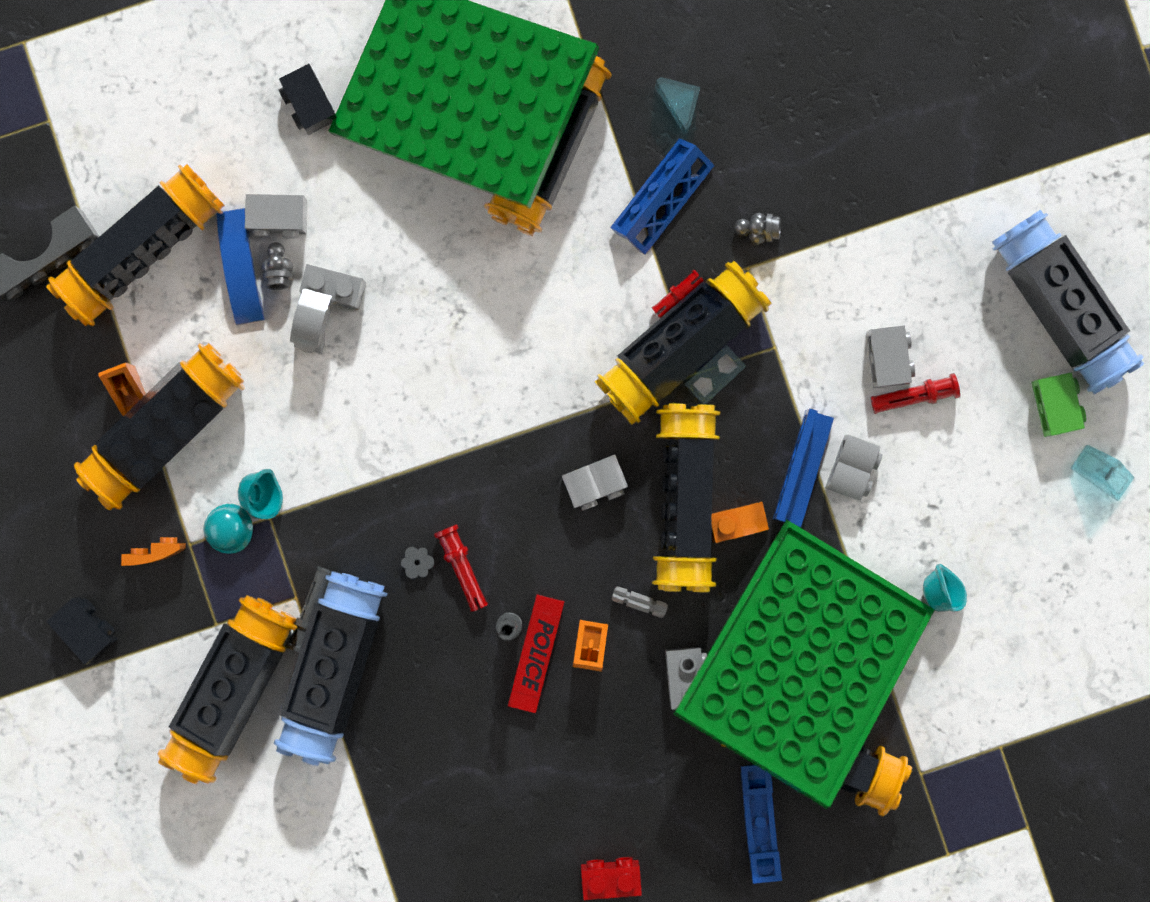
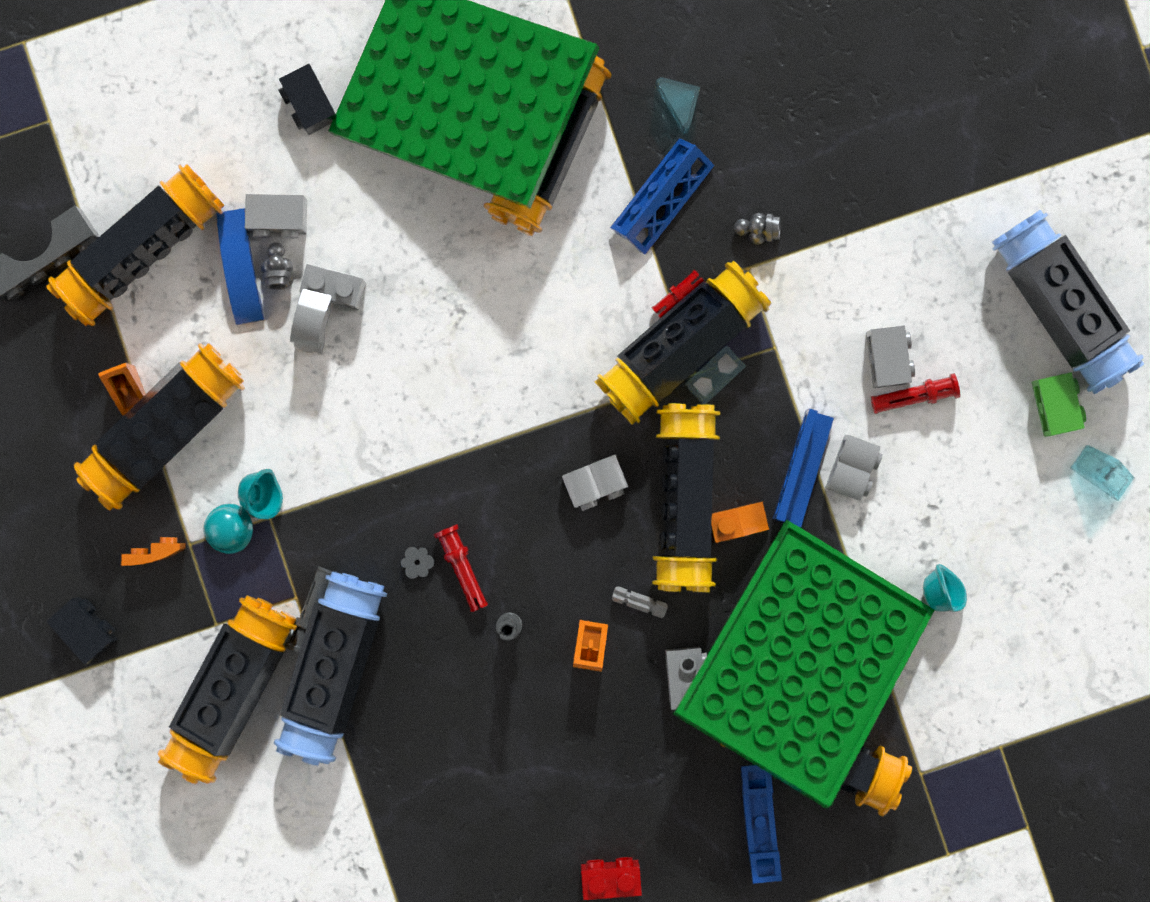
red tile [508,594,564,713] -> none

